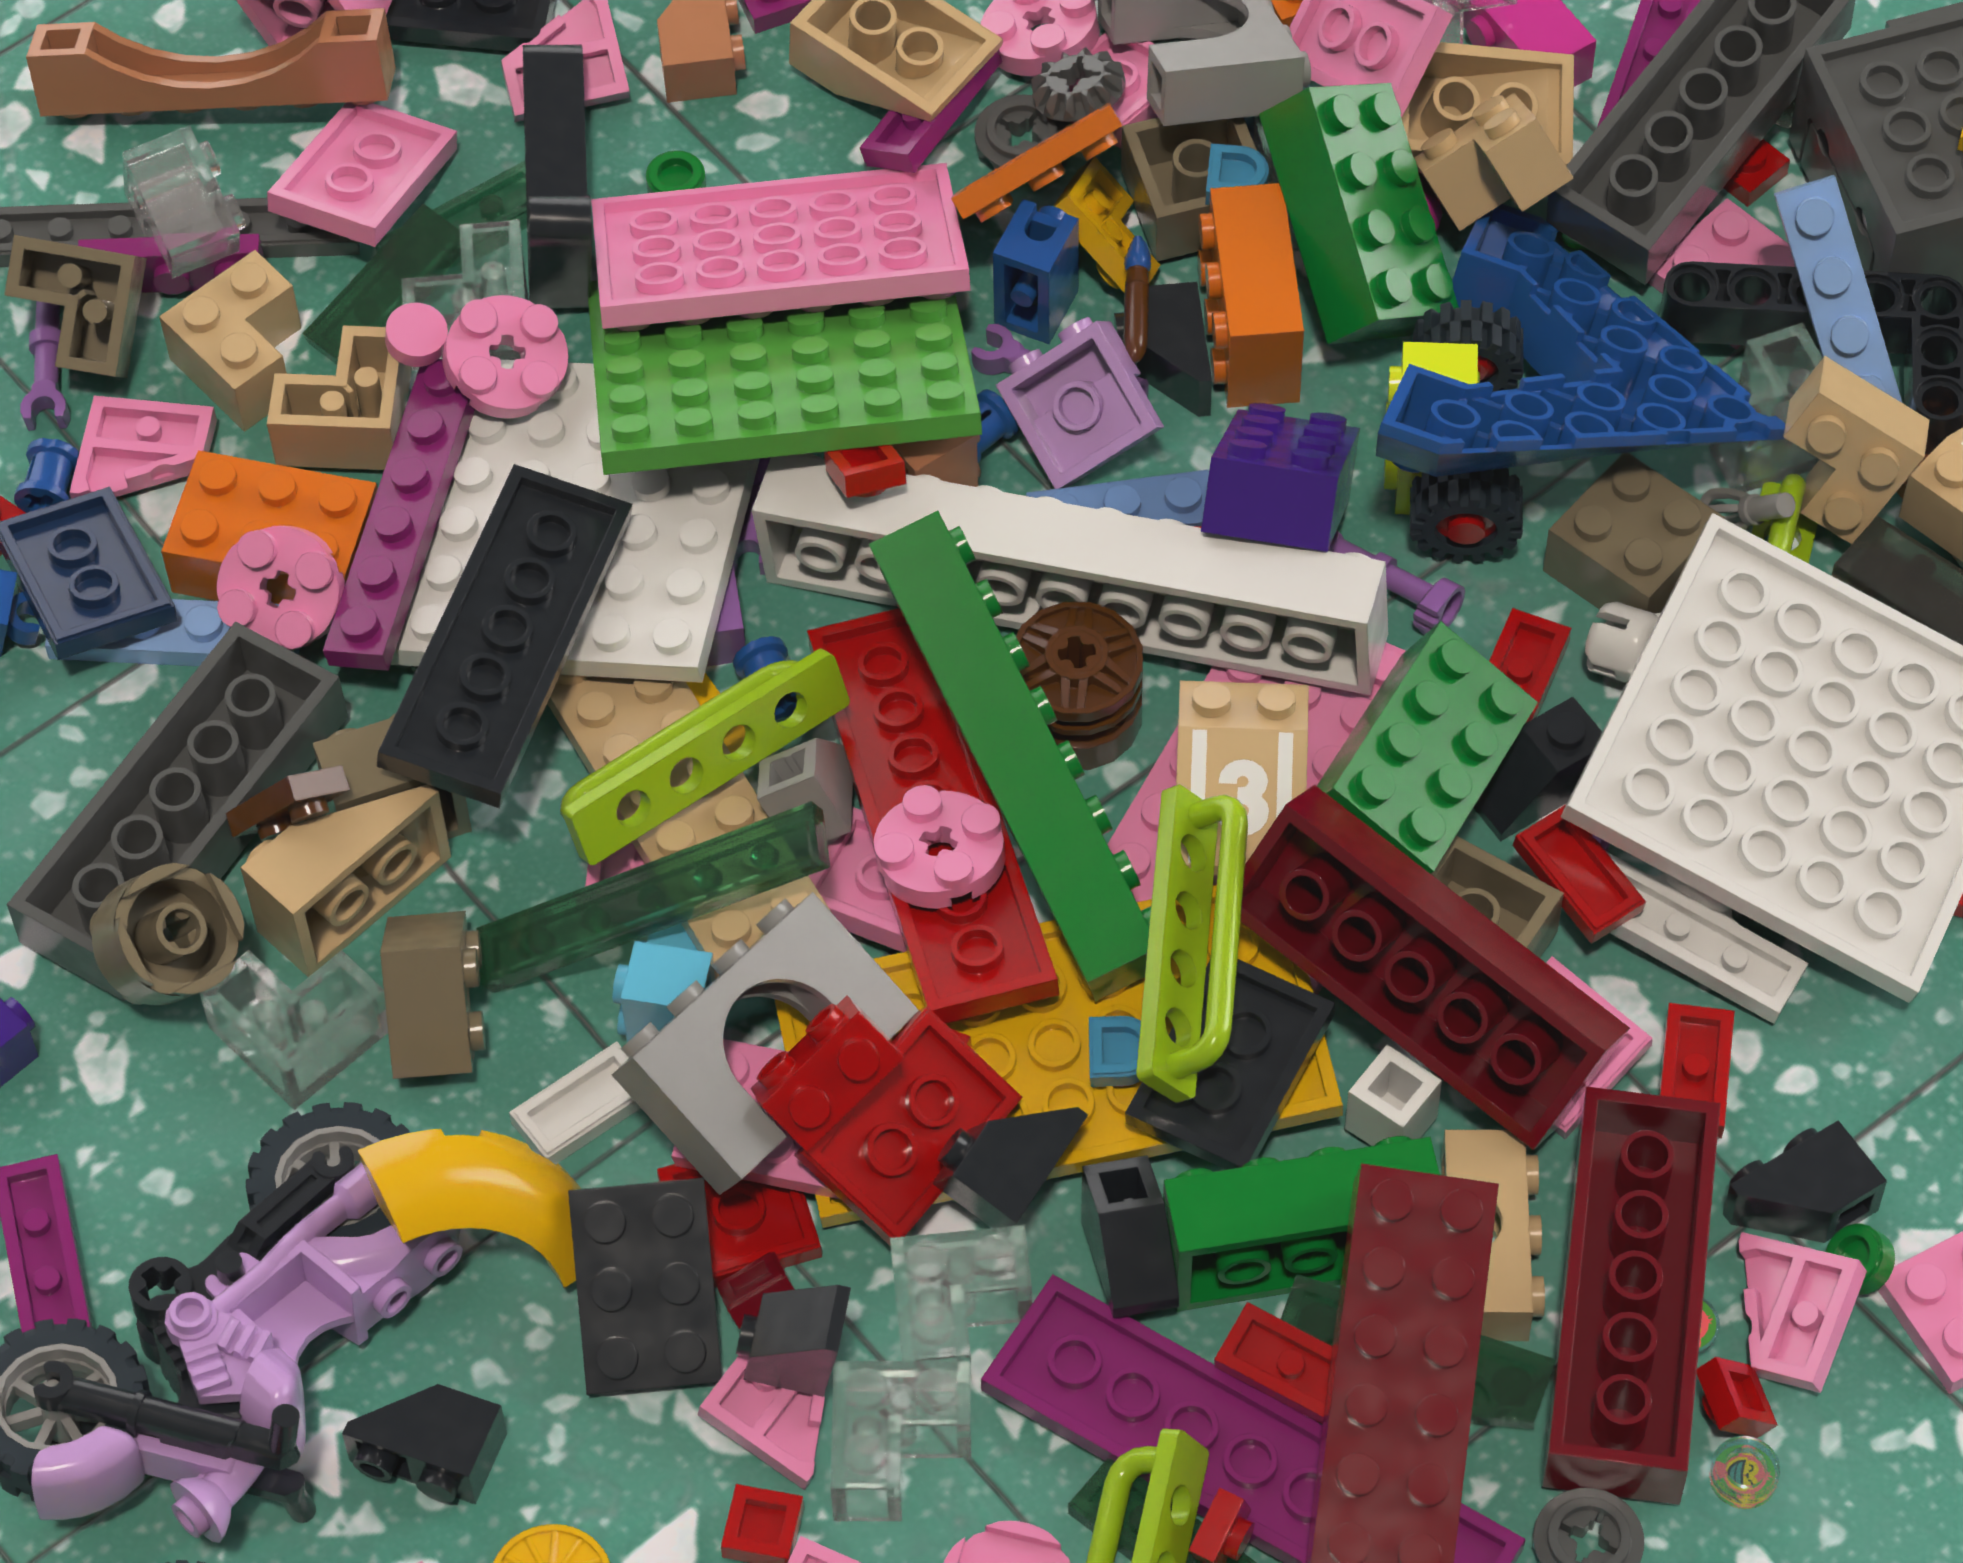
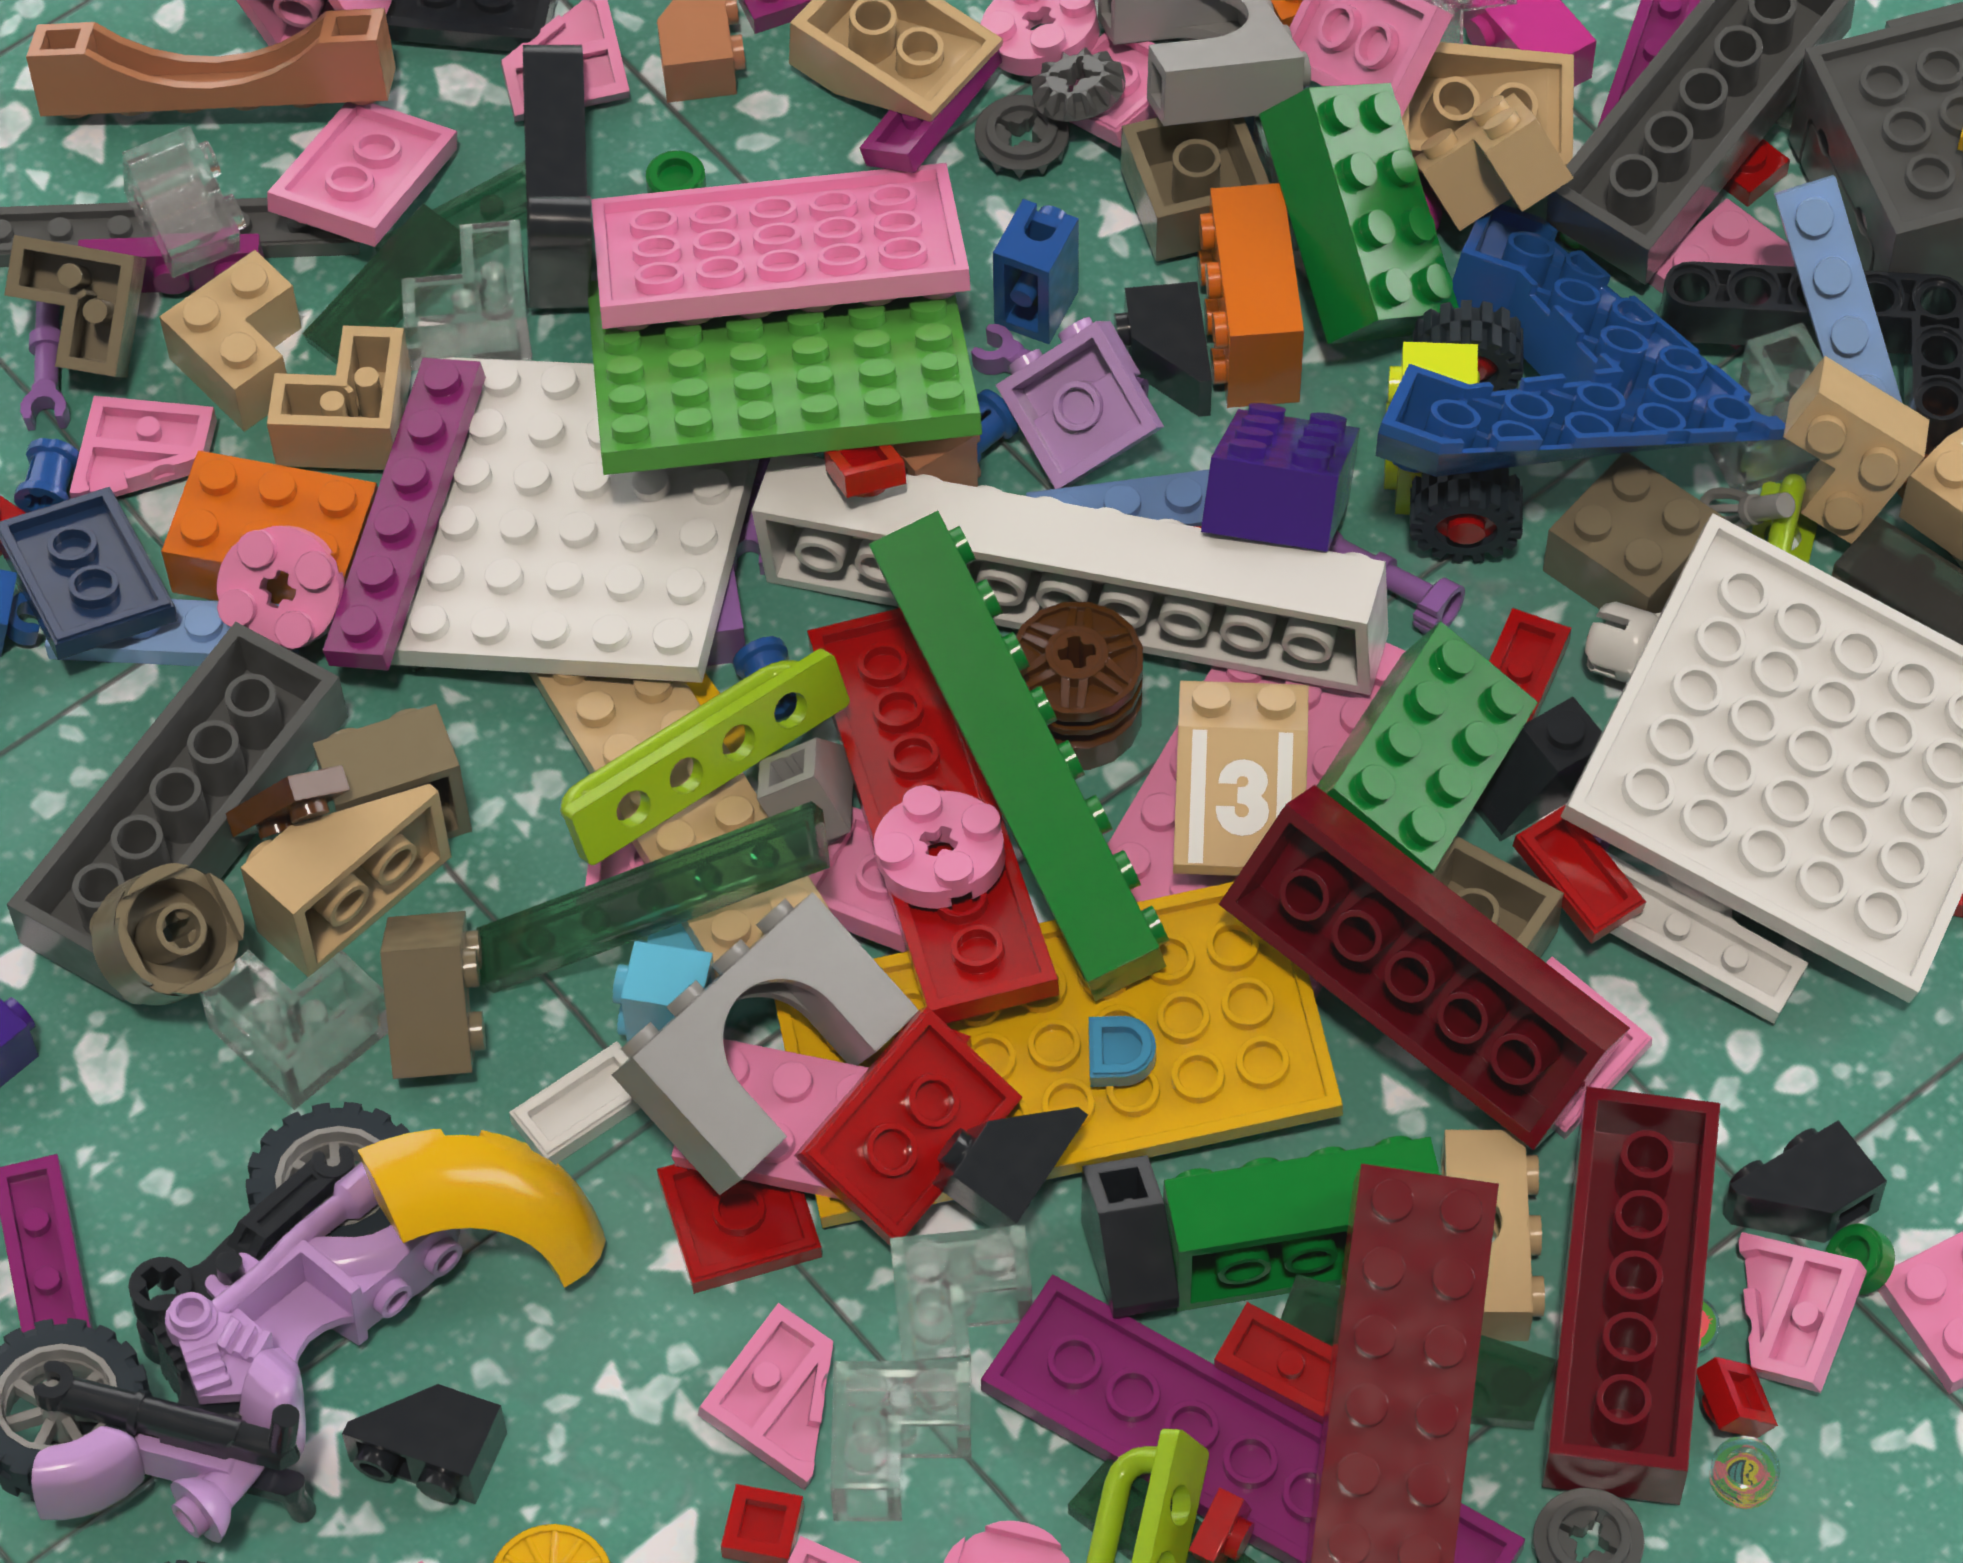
black plate [377,464,633,809] -> none
bright pink tile [385,303,448,367] -> none
bright pink plate [442,295,568,418] -> none
black plate [568,1177,722,1395] -> none
dark red tile [717,1252,795,1329] -> none
black slope [735,1285,851,1397] -> none
red brick [750,995,905,1152] -> none
orange plate [951,102,1122,223] -> none
yellow plate [1053,157,1161,293] -> none
reddish brown piece [1123,236,1151,364] -> none
black plate [1125,959,1335,1170] -> none
lime piece [1136,784,1248,1103] -> none
dark azure tile [1205,144,1269,205] -> none
white brick [1345,1044,1442,1146] -> none
red plate [1659,1003,1735,1139] -> none

